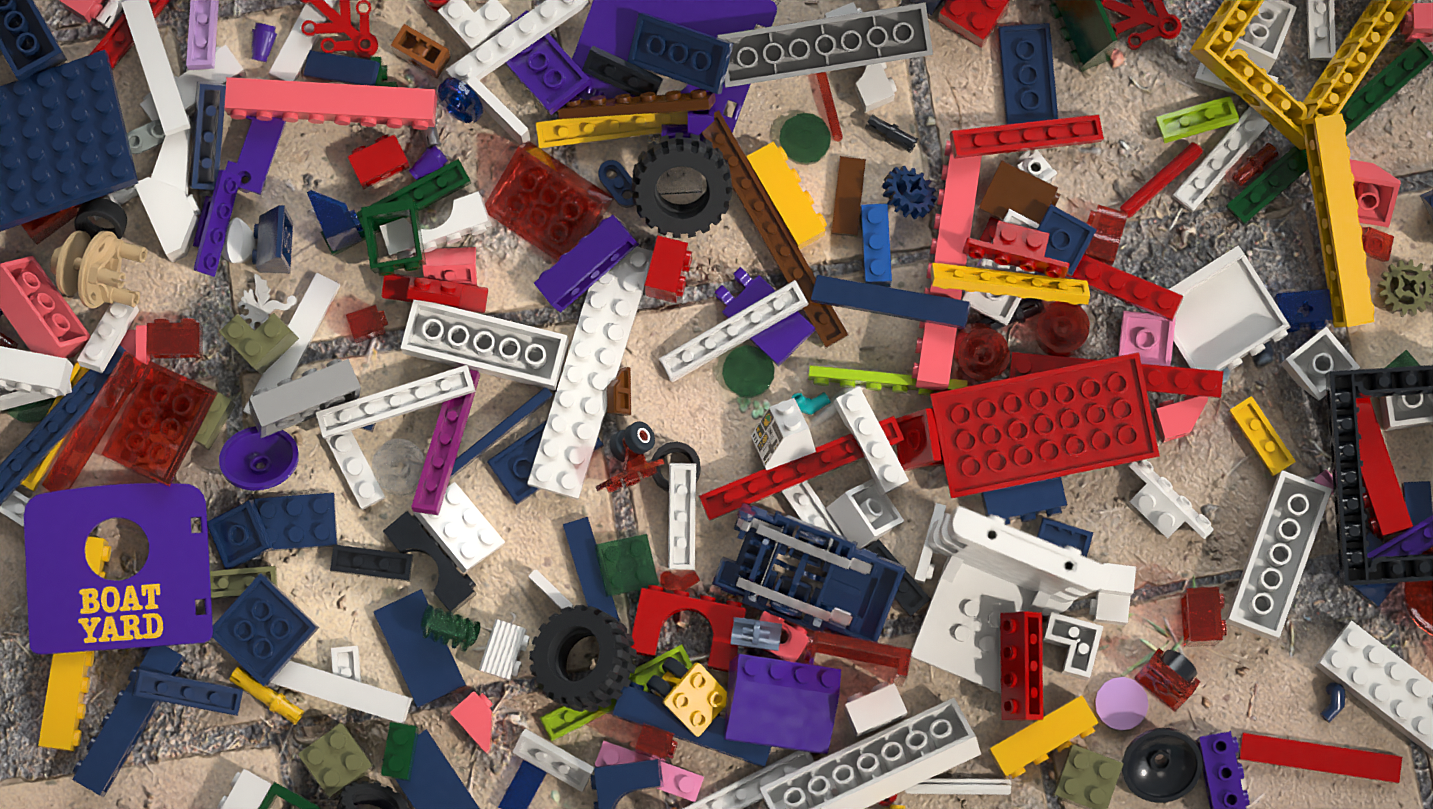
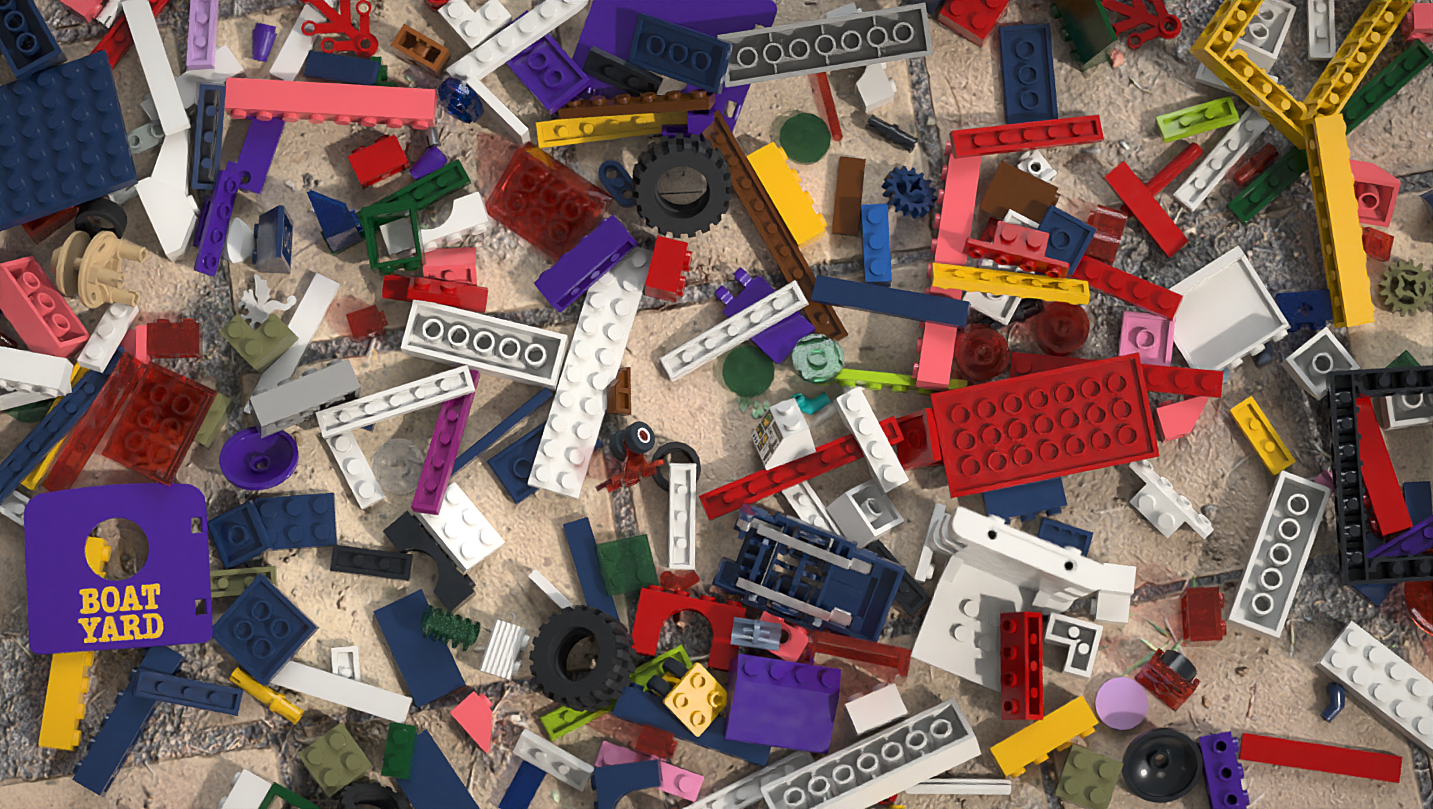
none -> clear green tile [791,334,844,384]
none -> red tile [1102,161,1189,258]

